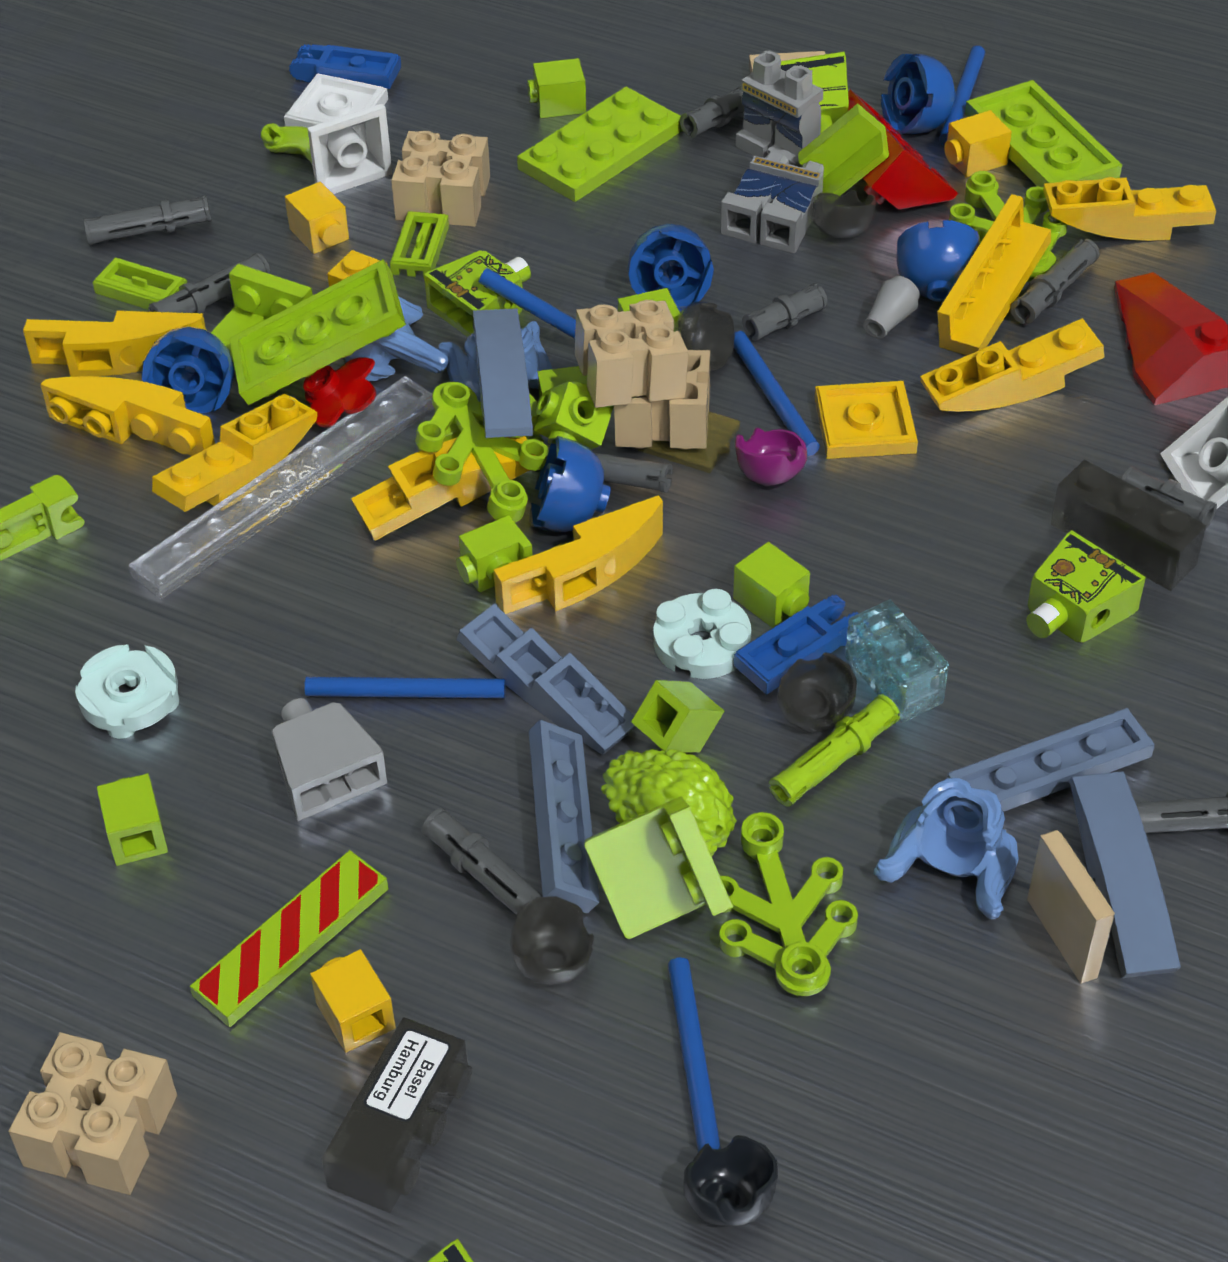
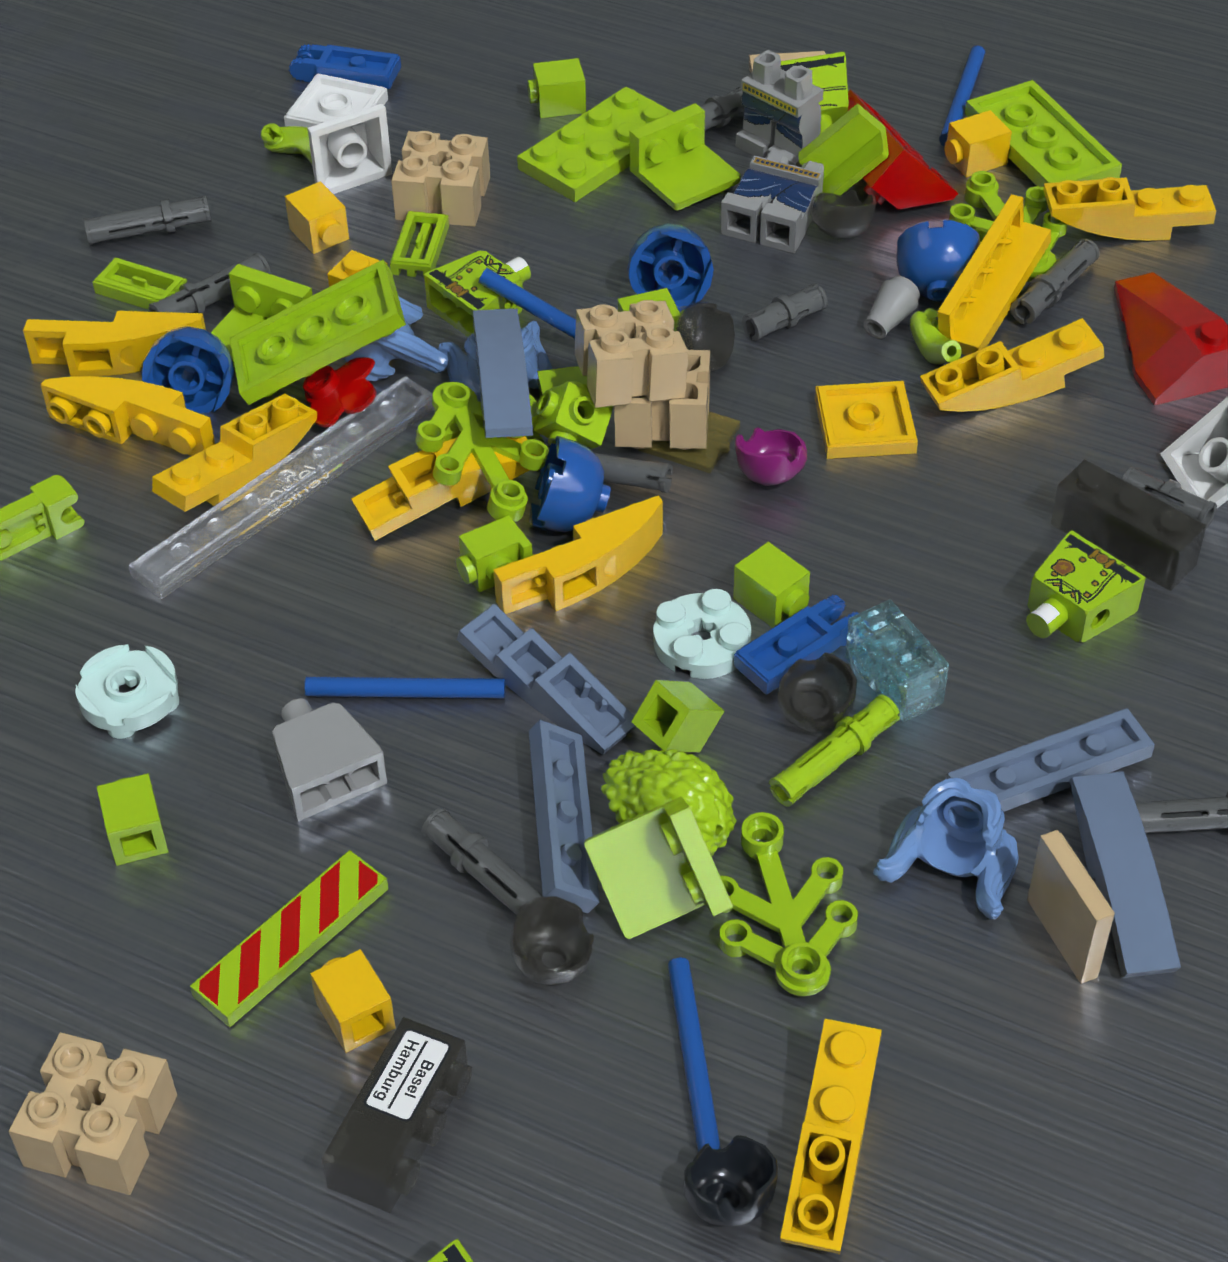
blue bar [730,331,820,456] -> none
blue cylinder [881,54,955,134] -> none
none -> lime bracket [629,103,741,210]
none -> yellow slope [780,1018,882,1254]
none -> lime arm [910,308,962,364]

